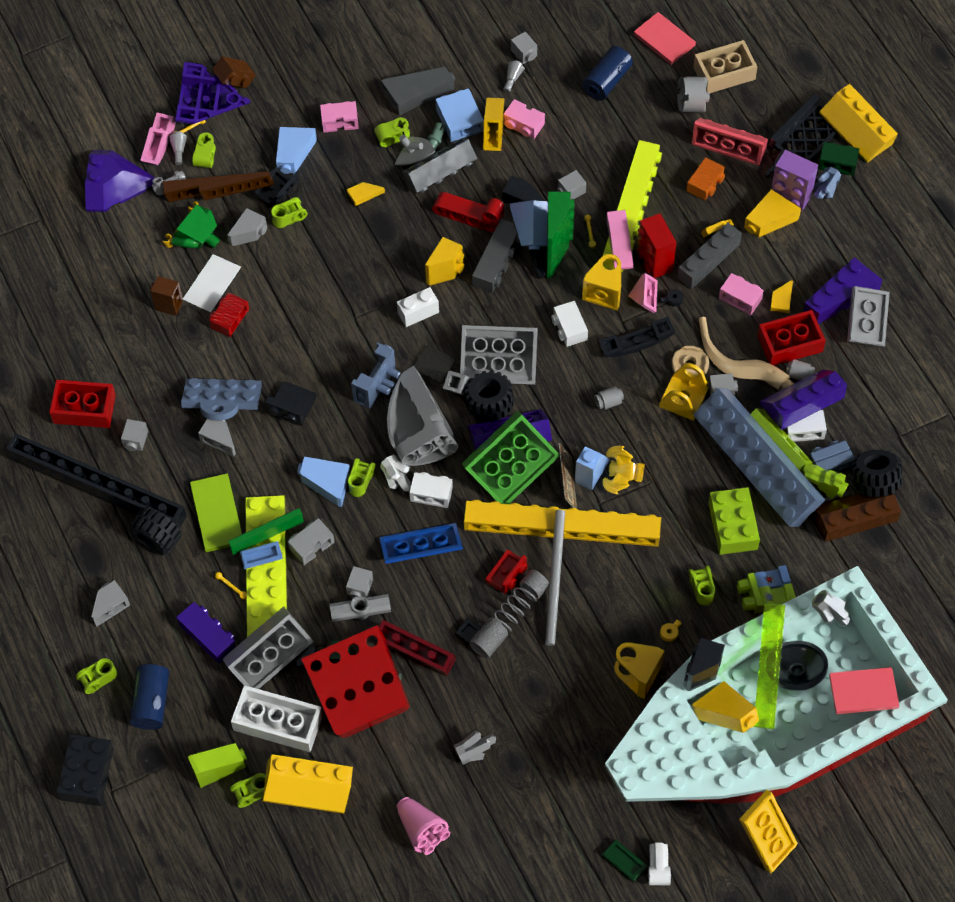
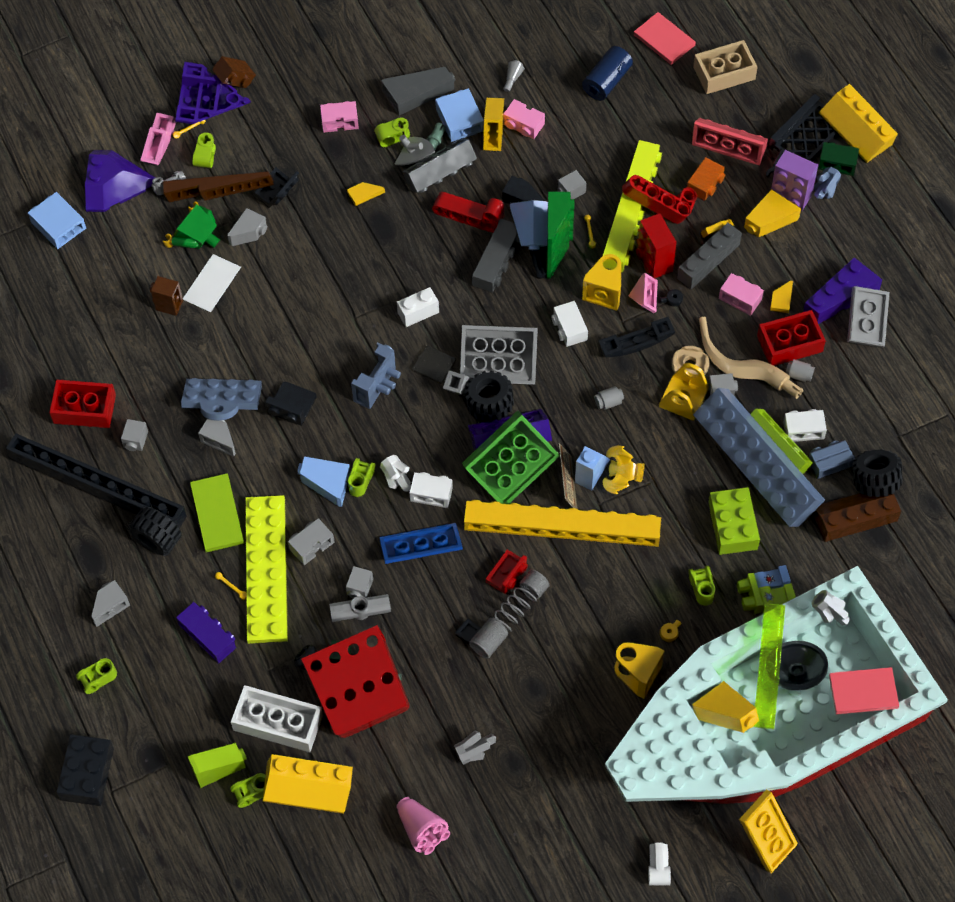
dark blue piece [130,664,169,730] -> none
light grey cone [169,131,187,165] -> none
red brick [209,293,249,337] -> none
light grey slope [223,606,314,689] -> none
green tile [228,508,304,555] -> none
medium blue tile [240,541,283,569] -> none
lime piece [271,197,308,228] -> none
light blue slope [276,127,317,174] -> none
dark red brick [374,620,456,676] -> none
light grey panel [387,366,458,466] -> none
yellow slope [425,237,464,286] -> none
light grey brick [511,32,537,64] -> none
light grey piece [545,510,565,646] -> none
dark green tile [602,839,647,883] -> none
bright pink slope [606,210,633,270] -> none
light grey brick [677,77,710,113] -> none
black slope [684,638,725,691] -> none
dark purple slope [760,369,847,430] -> none
lime rock [802,464,849,499] -> none
none -> light blue brick [28,192,86,249]
none -> red beam [622,175,697,224]

